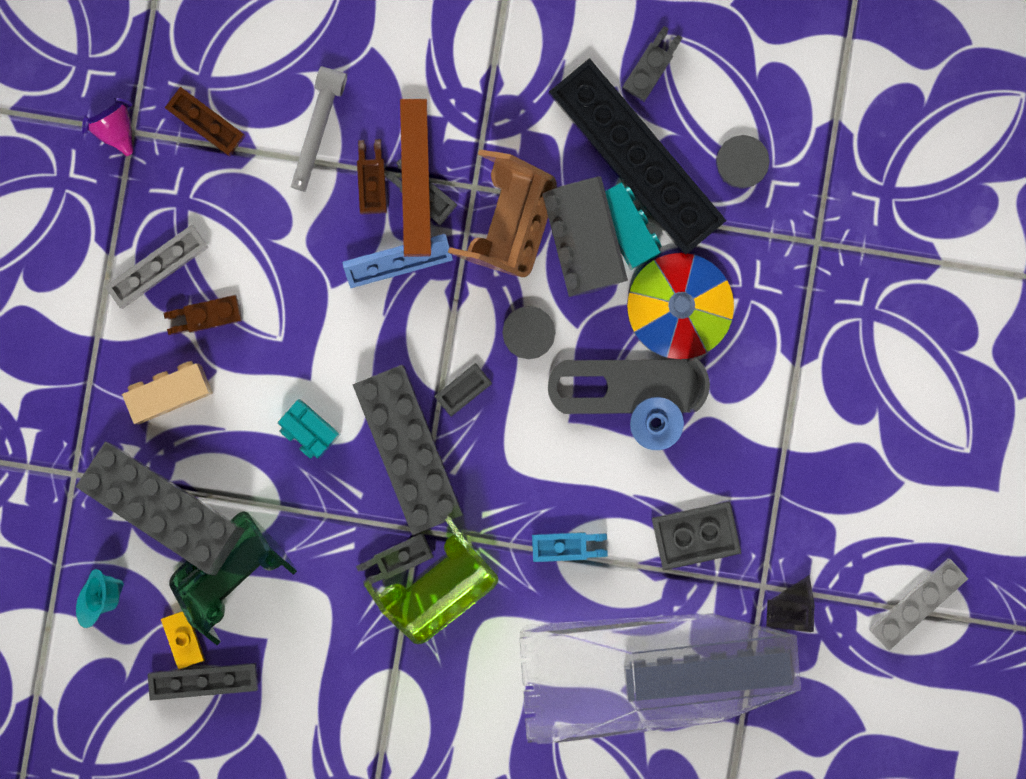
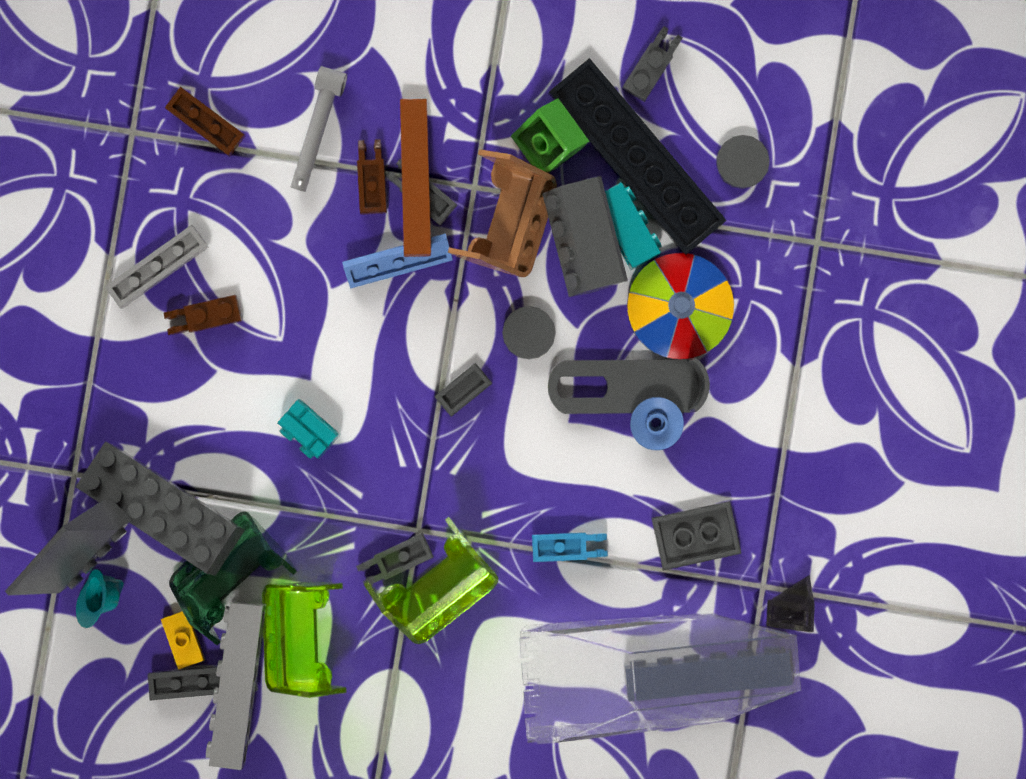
dark pink hat [82,98,133,156] -> none
tan brick [122,361,213,424] -> none
dark grey brick [352,364,463,535] -> none
light grey plate [869,558,968,650] -> none
none -> dark grey slope [5,496,131,595]
none -> light grey brick [206,600,267,770]
none -> clear neon green windscreen [262,582,346,698]
none -> bright green slope [511,98,589,174]

